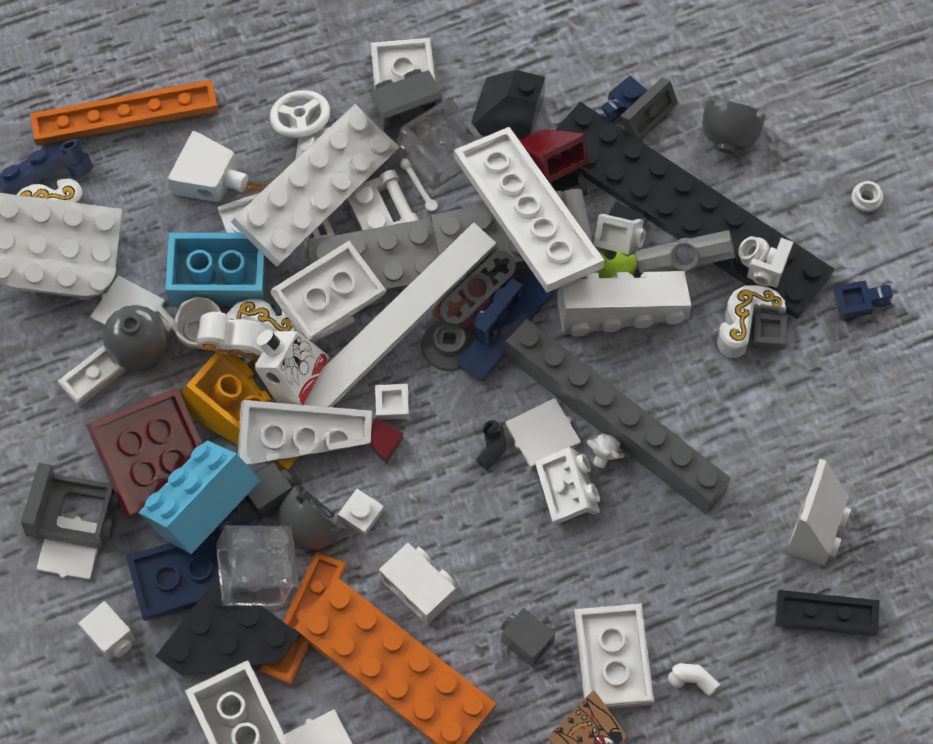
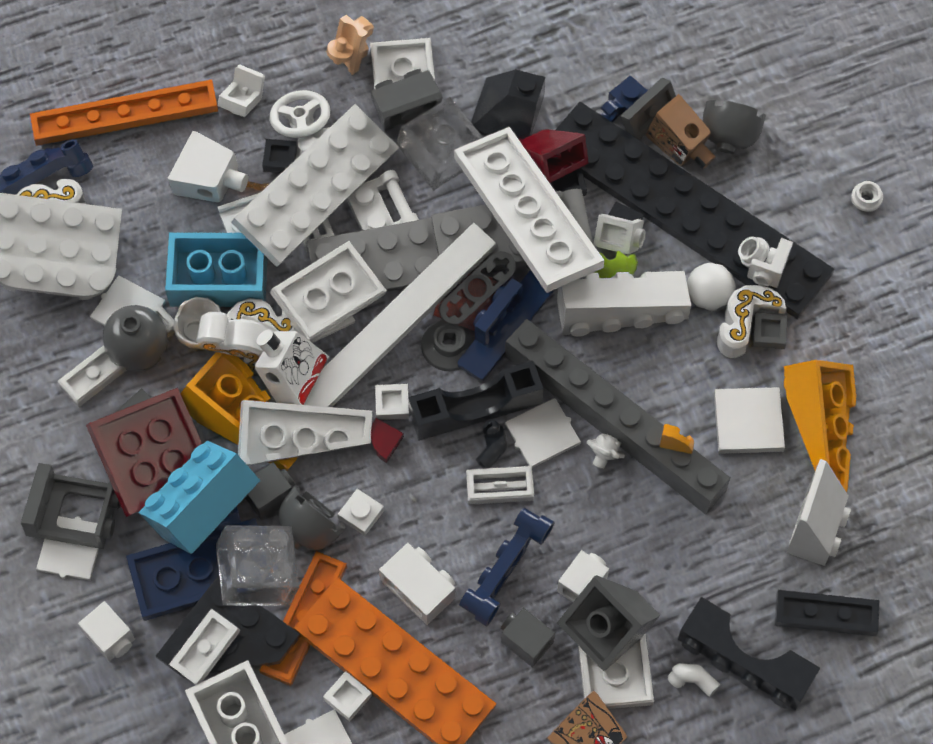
white hinge [400,158,438,213] -> none
white bracket [535,447,600,524] -> none
light grey piece [635,230,735,275] -> none
dark blue plate [833,280,893,319] -> none
none -> white plate [169,608,241,685]
none -> white bracket [218,65,265,117]
none -> black plate [262,139,297,173]
none -> white plate [323,671,372,722]
none -> light nougat hips [326,15,374,75]
none -> black arch [408,360,544,441]
none -> dark blue plate [459,507,555,627]
none -> white tile [466,466,534,505]
none -> white brick [557,550,609,602]
none -> dark grey slope [557,575,660,671]
none -> medium nougat torso [645,94,716,170]
none -> light orange tile [660,424,694,454]
none -> black arch [678,597,820,711]
none -> white hair [687,263,736,311]
none -> white tile [714,387,785,454]
none -> light orange wedge [784,360,856,492]

